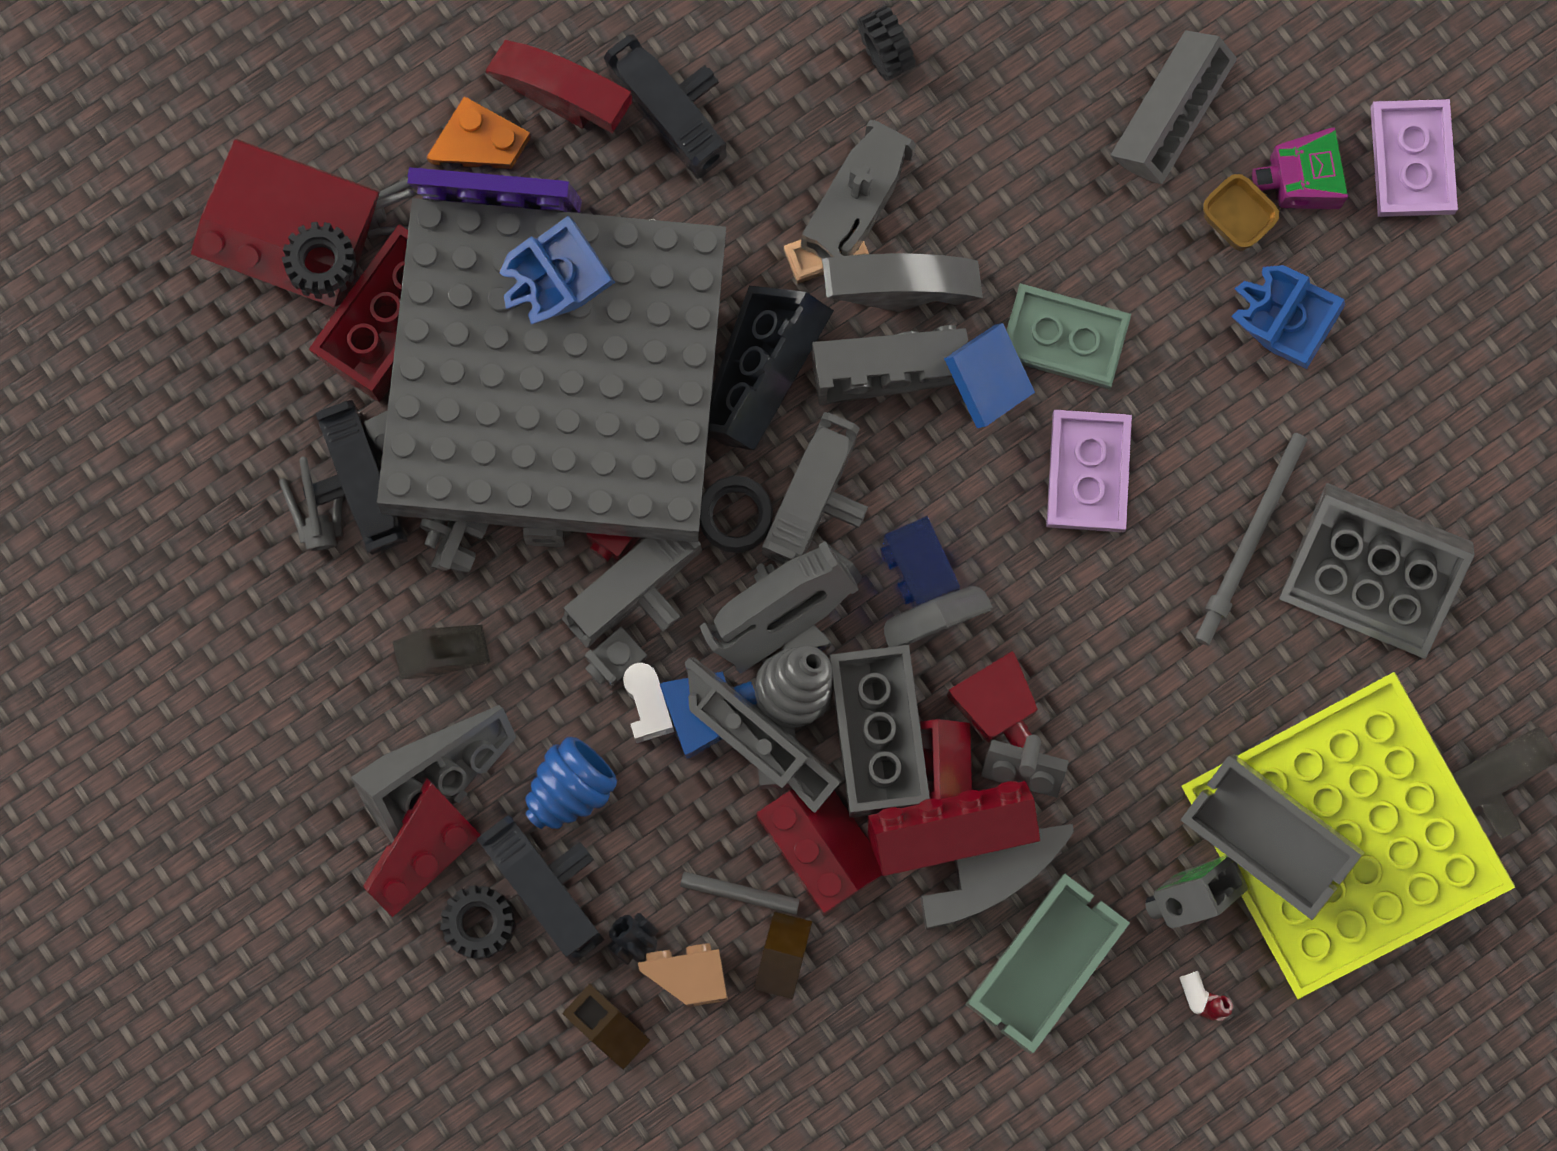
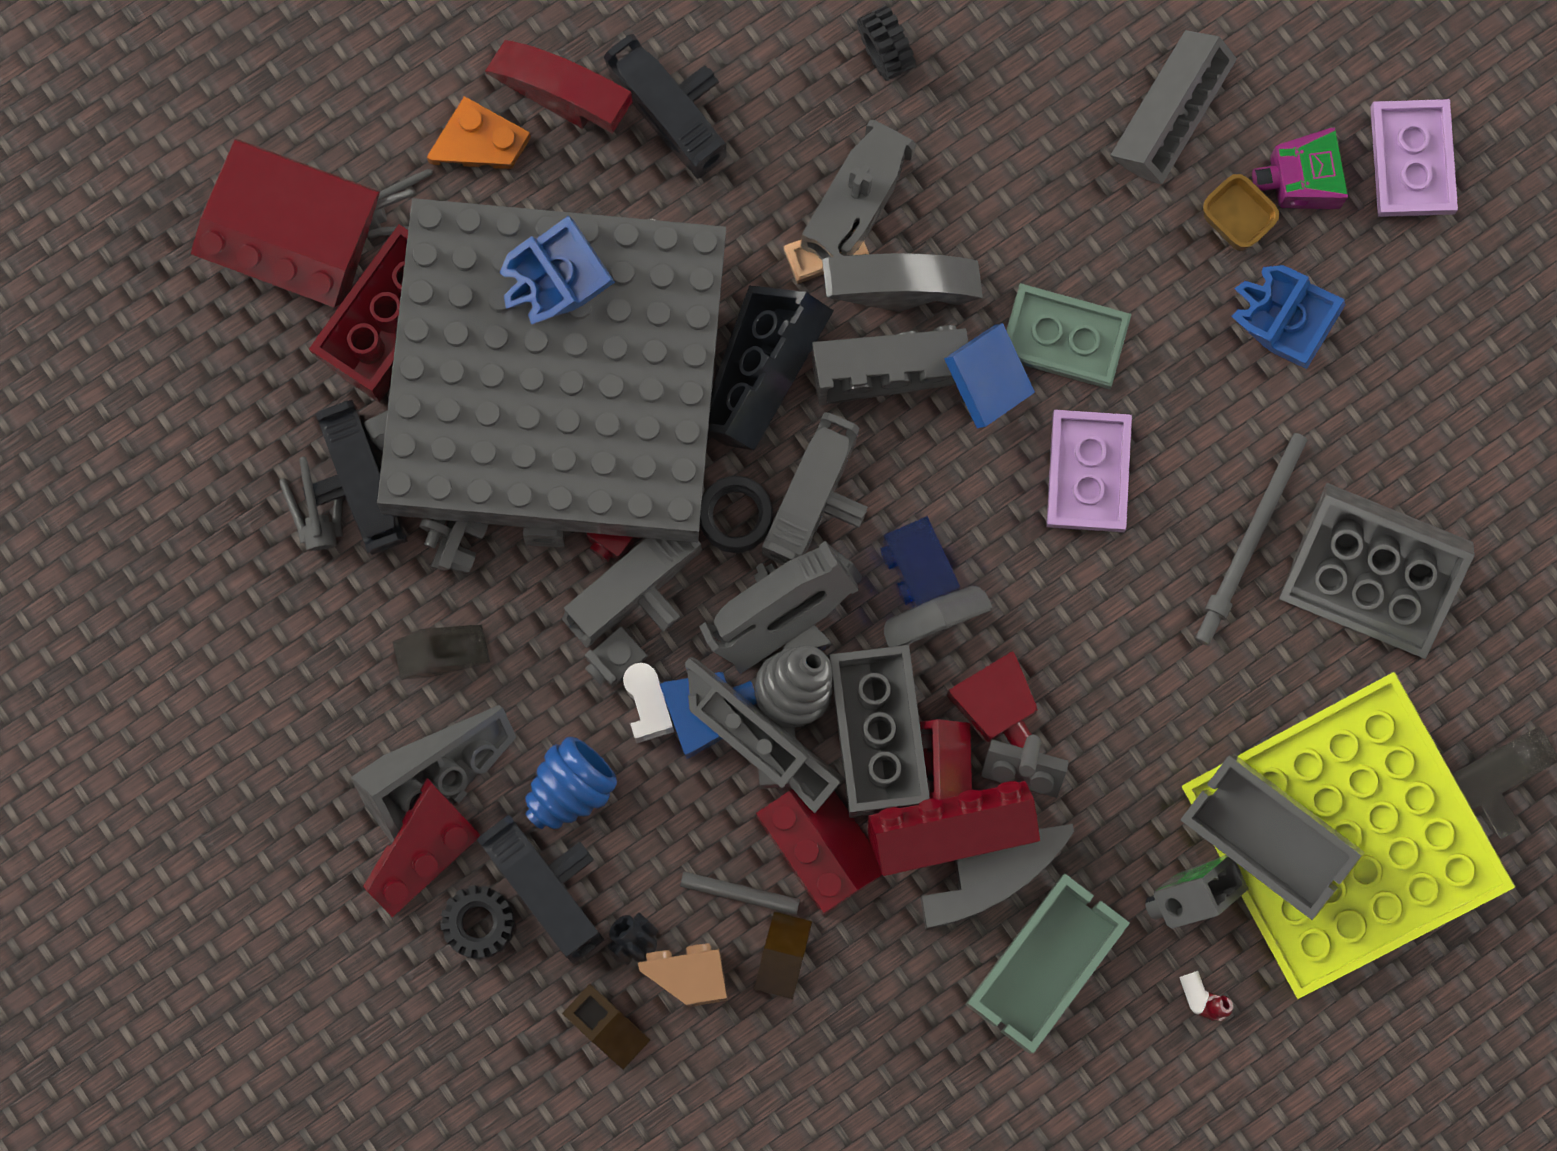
black tyre [282,222,357,299] -> none
dark purple plate [407,167,582,213] -> none

